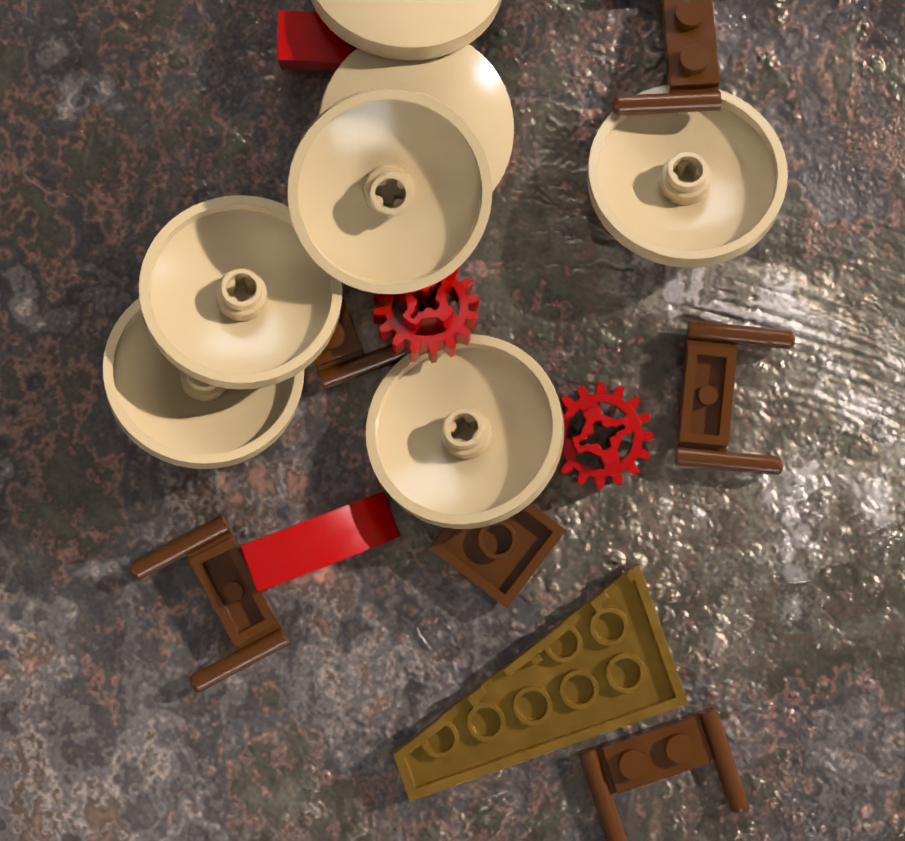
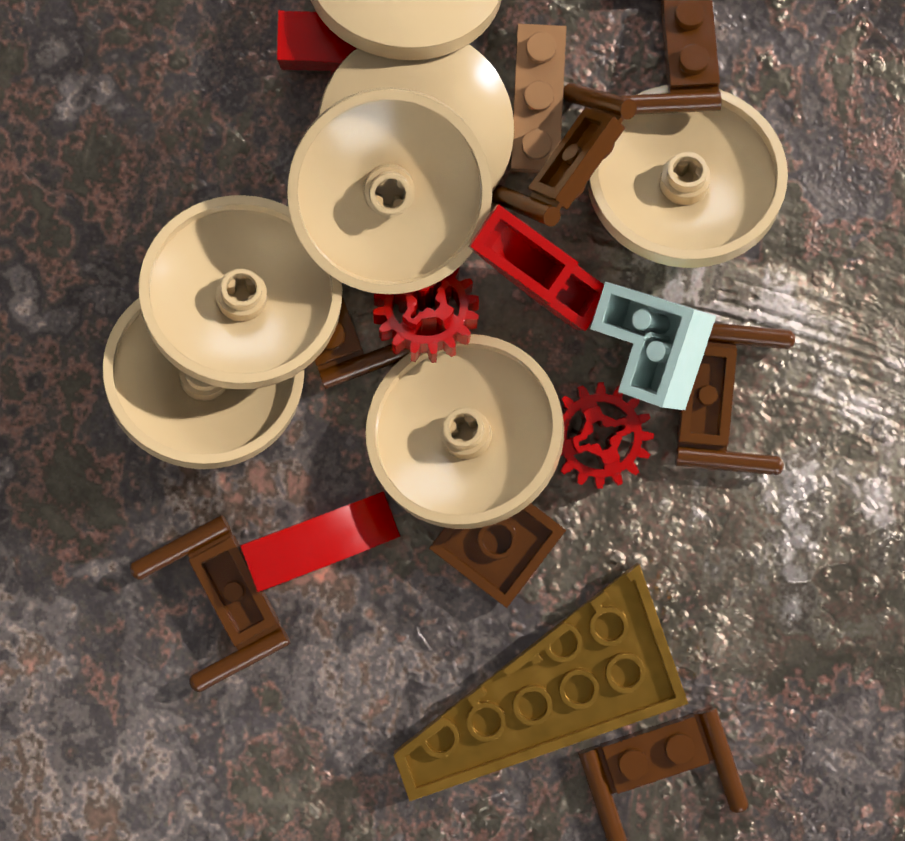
none -> red slope [468,204,604,331]
none -> reddish brown plate [492,83,637,227]
none -> medium nougat plate [510,24,566,173]
none -> light aqua brick [590,281,716,410]

